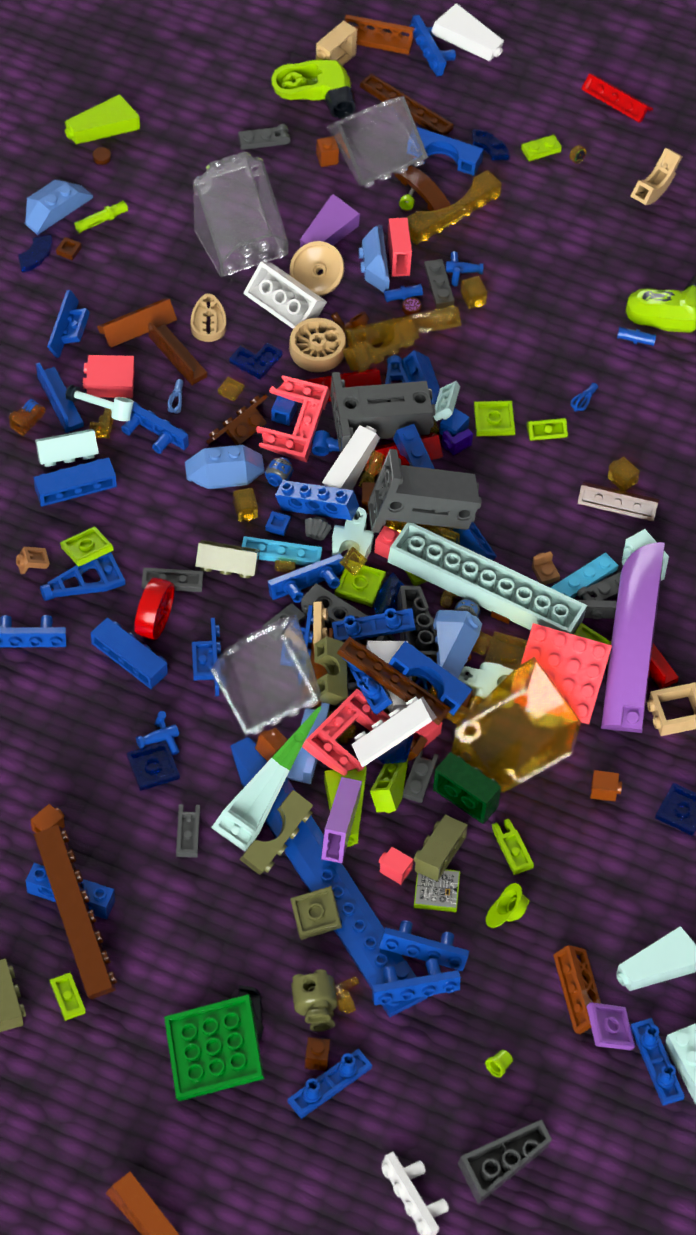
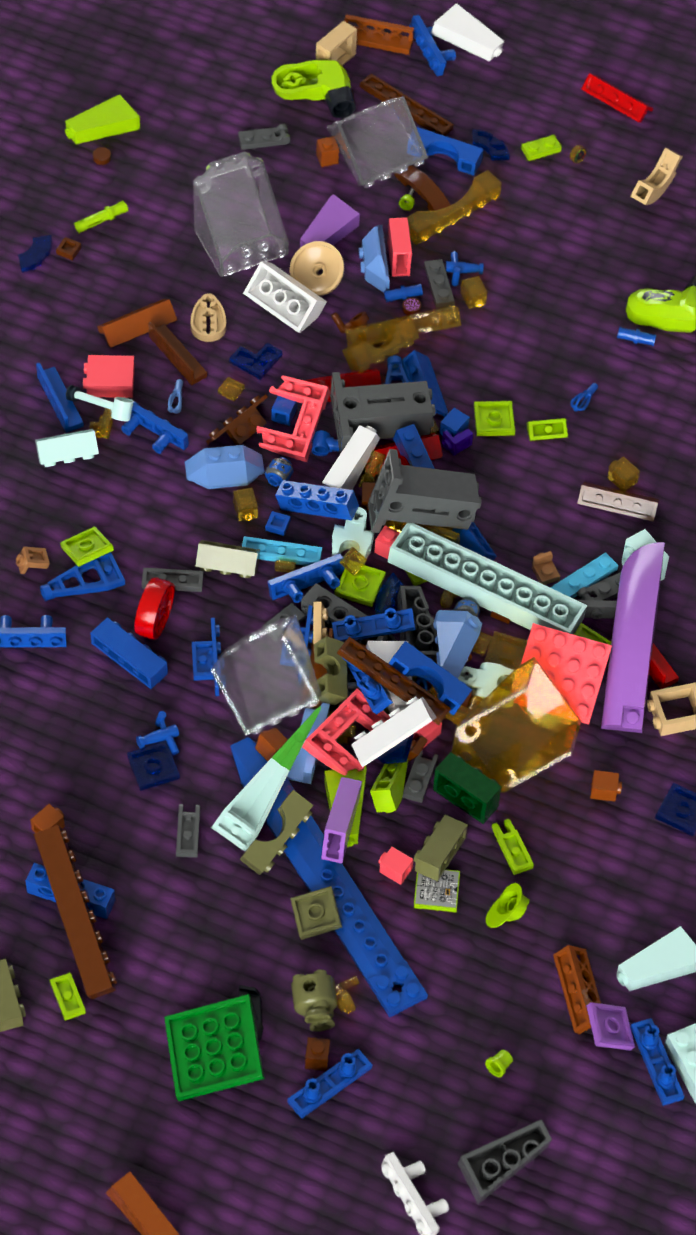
clear orange leg [9,399,45,436] -> none
medium blue wedge [25,180,93,235] -> none
blue brick [33,457,117,507] -> none
blue bracket [47,290,90,358] -> none
tan piece [289,318,346,372] -> none
dark grey piece [305,517,332,541] -> none
blue plate [372,958,460,1005] -> none
blue plate [379,920,469,971] -> none
light aqua plate [433,381,460,421] -> none

